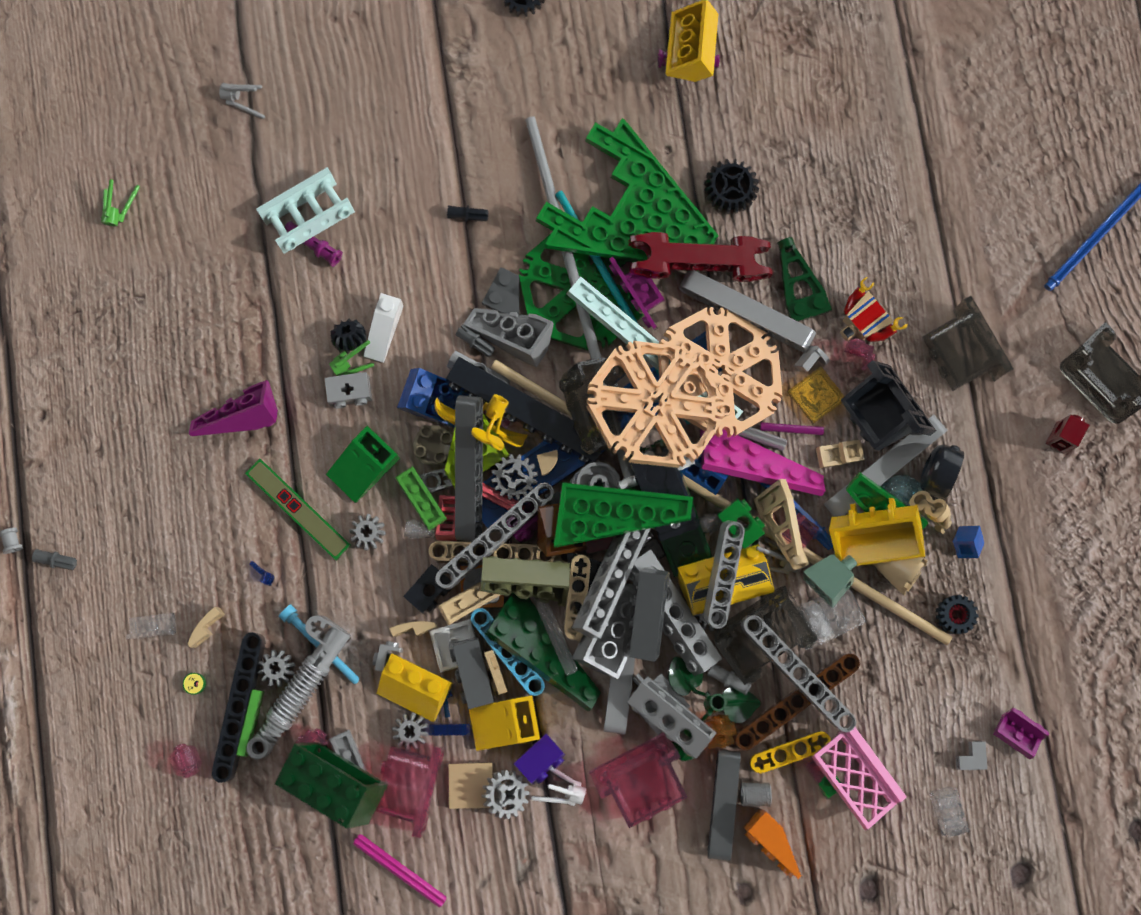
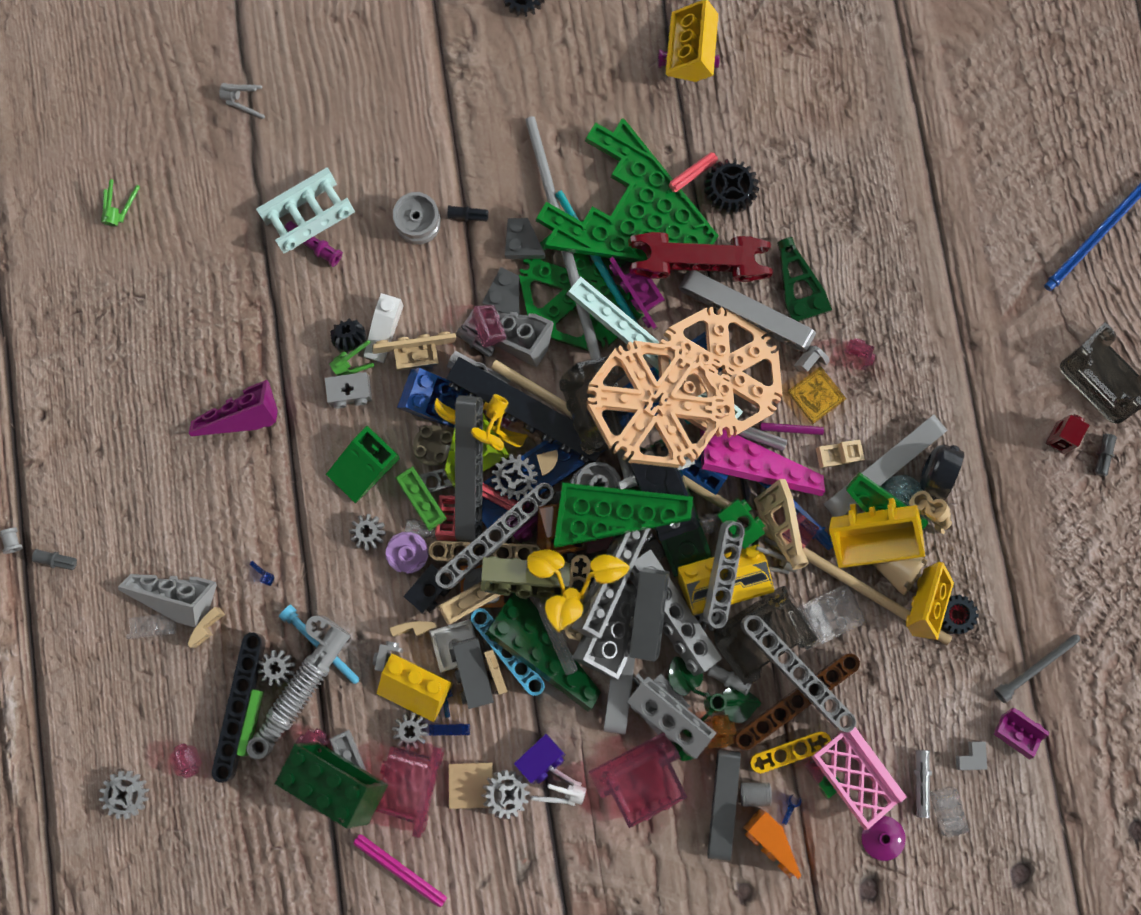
light yellow tile [183,673,206,695] -> none
olive tile [245,459,351,561] -> none
yellow slope [469,695,540,751] -> none
sand green torso [803,554,857,608] -> none
torso [840,277,908,342] -> none
black windscreen [841,360,936,451] -> none
clear smoke windscreen [922,296,1014,391] -> none
blue panel [953,526,984,558] -> none
none -> light grey gear [99,771,150,819]
none -> light grey wedge [118,574,217,628]
none -> tan bracket [372,331,456,371]
none -> lavender tile [386,532,429,573]
none -> light grey wheel [393,192,441,244]
none -> clear pink slope [472,305,507,348]
none -> dark grey wing [505,218,545,259]
none -> yellow plant [527,550,630,632]
none -> coral axle [669,152,718,192]
none -> clear blue hand [782,794,802,825]
none -> magenta dish [861,816,906,861]
none -> yellow slope [906,562,954,640]
none -> light grey pin [914,750,932,818]
none -> dark grey piece [994,634,1081,703]
none -> dark grey axle [1095,434,1117,476]

